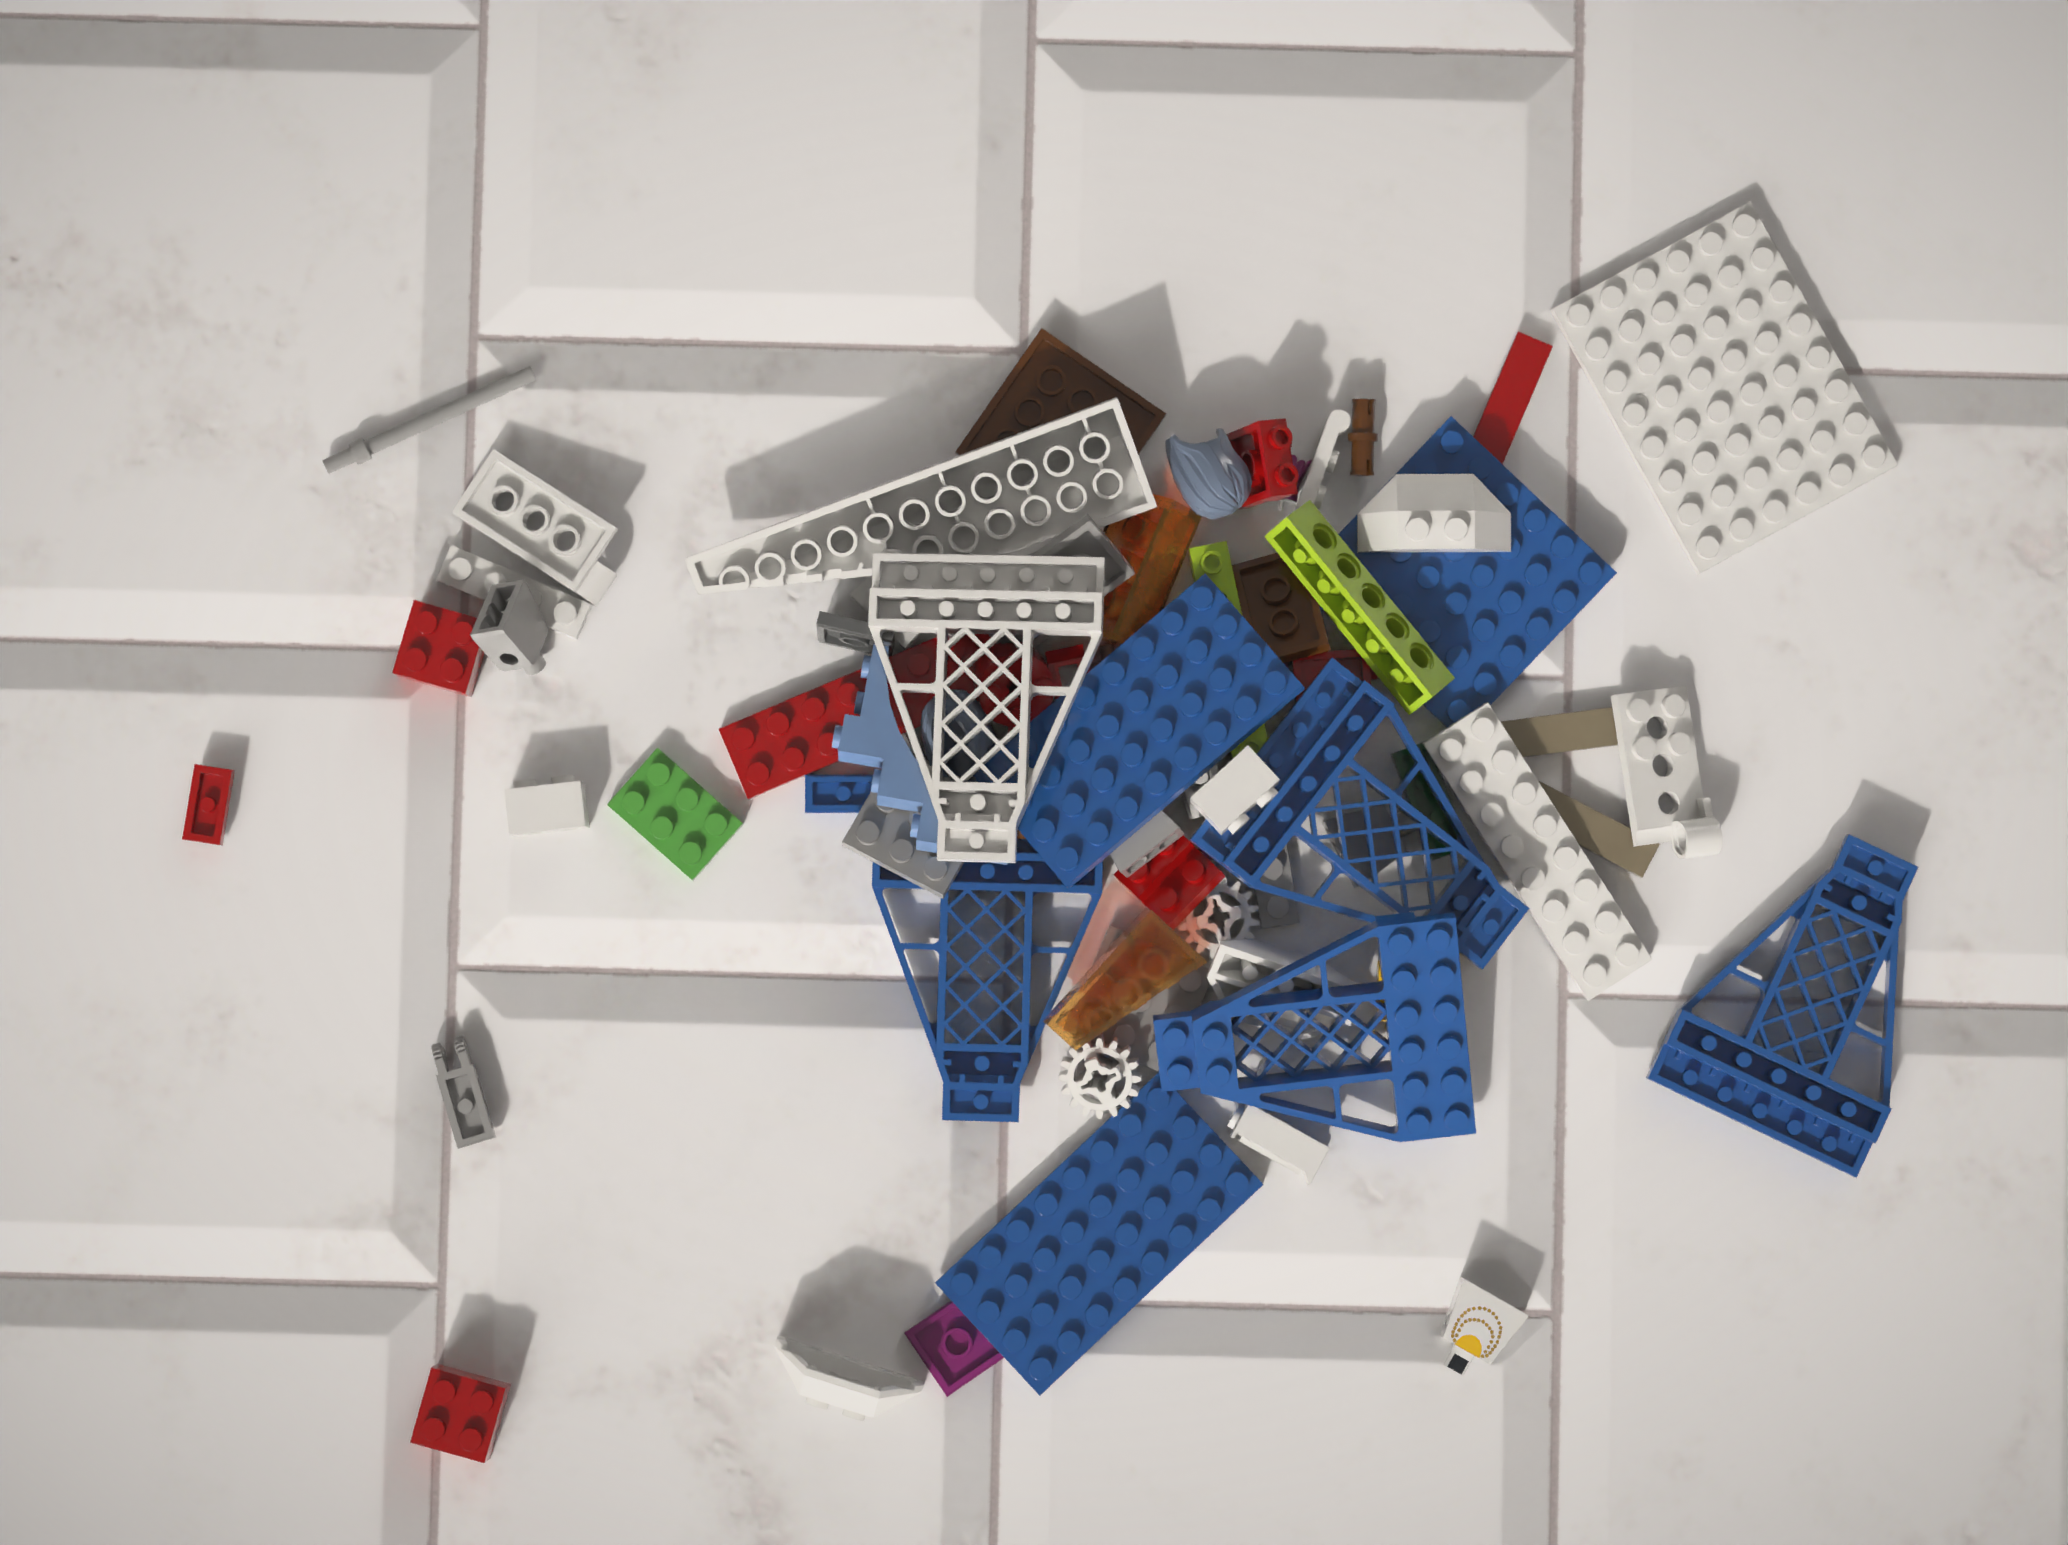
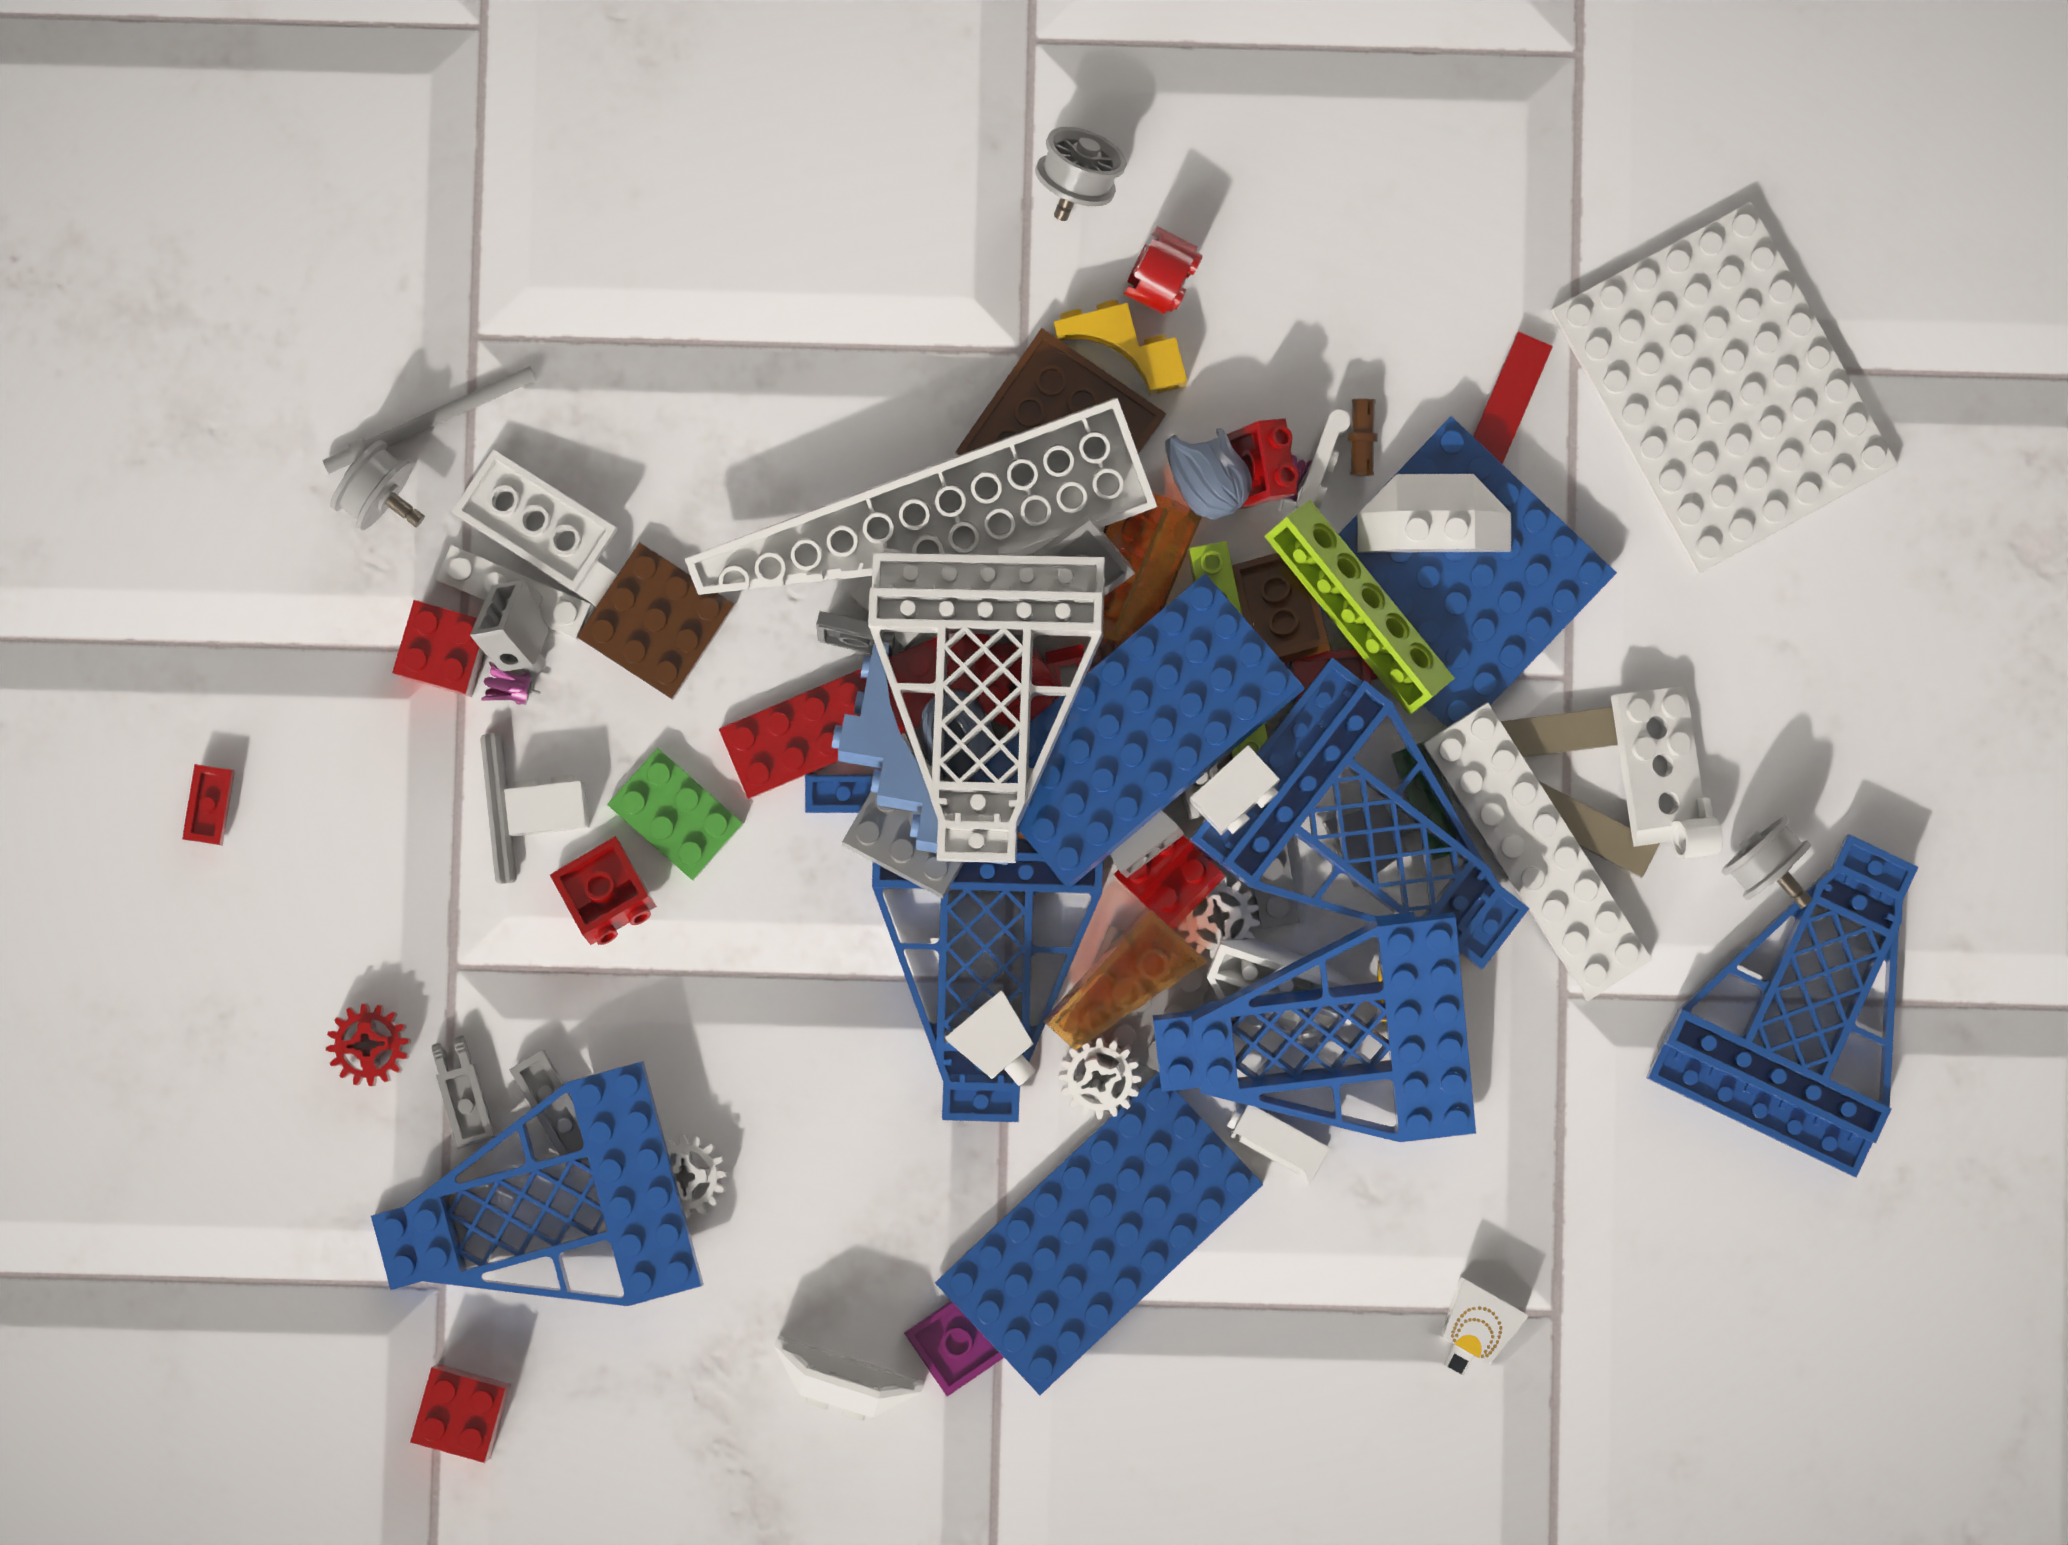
none -> red gear [326,1003,411,1087]
none -> light grey wheel [330,440,425,530]
none -> blue wing [371,1061,704,1306]
none -> light grey axle [480,733,517,884]
none -> flat silver piece [481,661,541,705]
none -> light grey plate [509,1050,587,1166]
none -> red plate [550,836,657,945]
none -> reddish brown plate [577,542,736,700]
none -> white gear [665,1135,727,1219]
none -> white torso [945,991,1037,1086]
none -> light grey wheel [1035,127,1127,221]
none -> yellow arch [1054,300,1187,396]
none -> red brick [1122,226,1203,315]
none -> light grey wheel [1721,816,1813,909]

